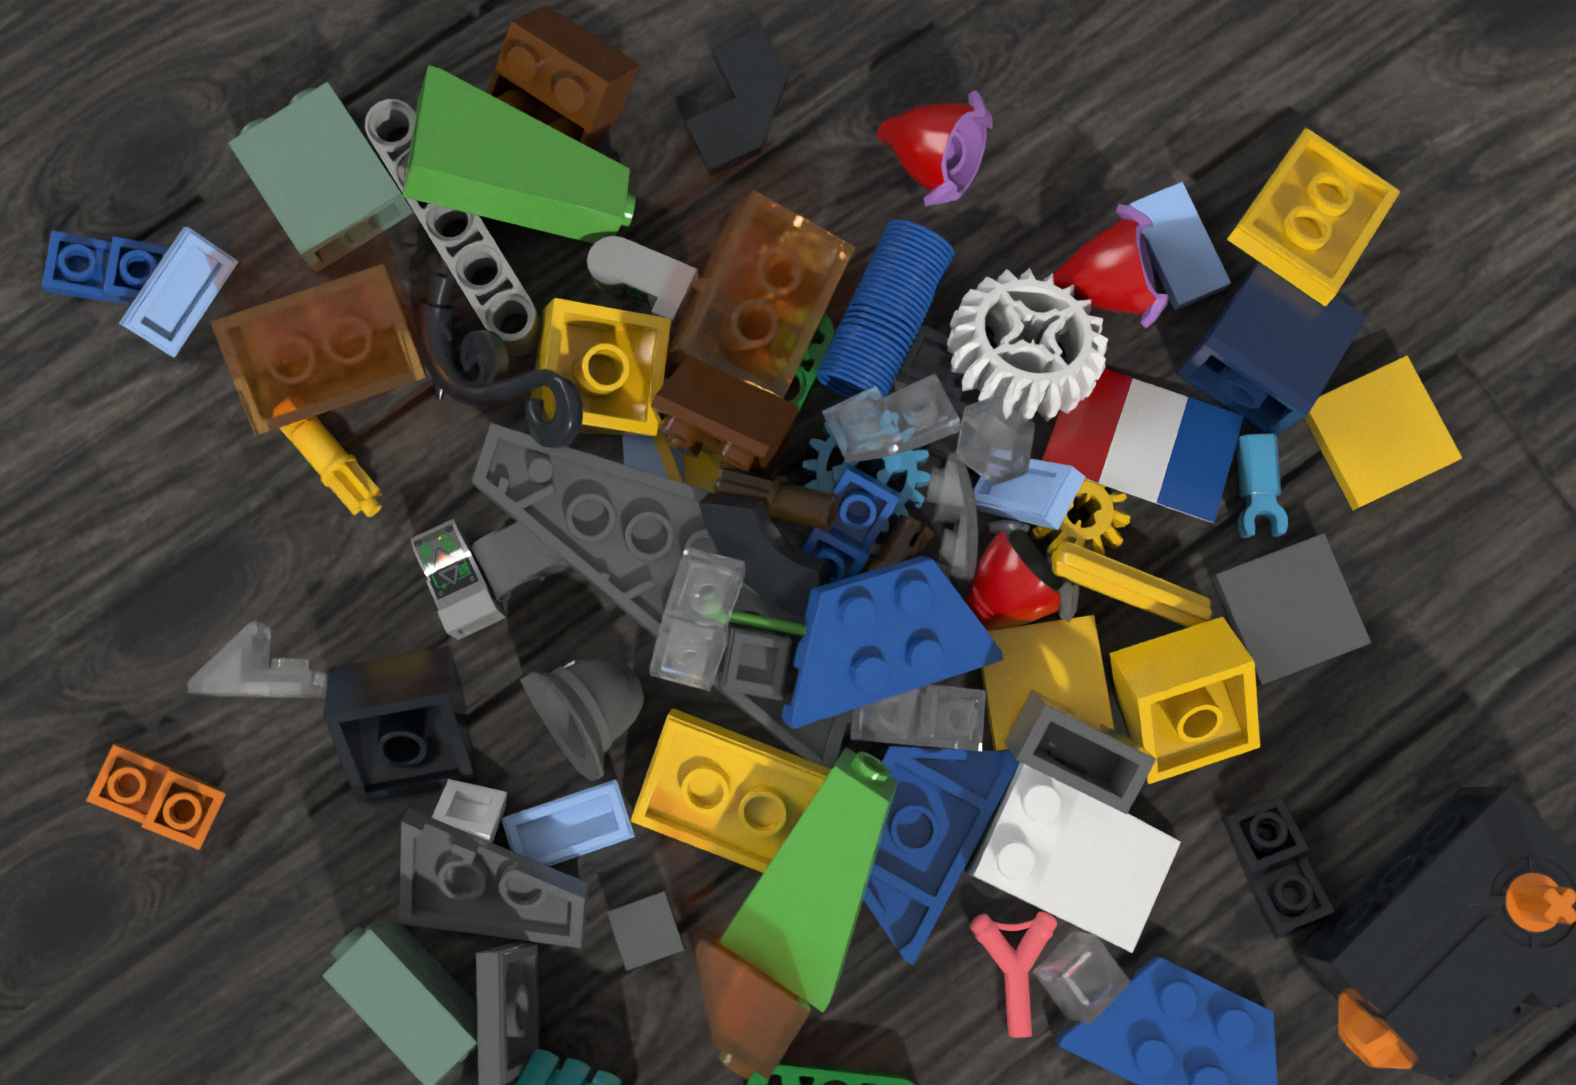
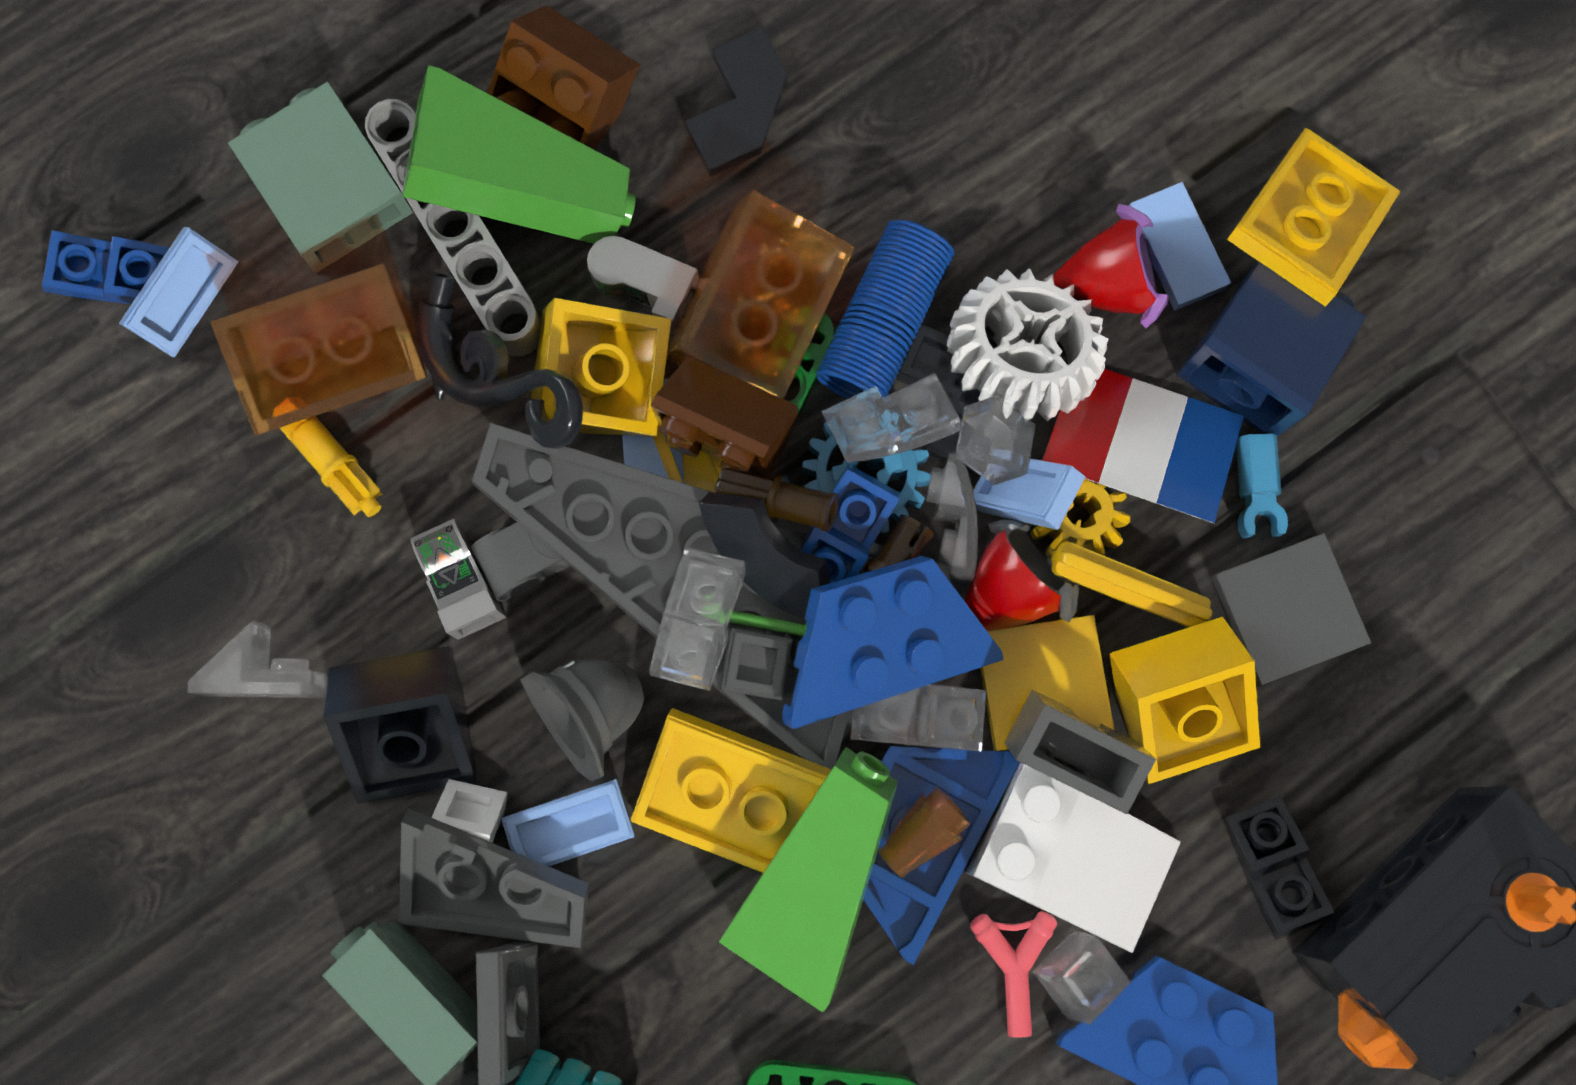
orange slope [86,743,227,850] -> none
dark grey tile [607,890,685,971] -> none
clear orange slope [695,930,810,1080] -> none
hat [876,90,993,206] -> none
yellow tile [1304,356,1462,510] -> none
none -> clear orange cone [878,787,971,878]

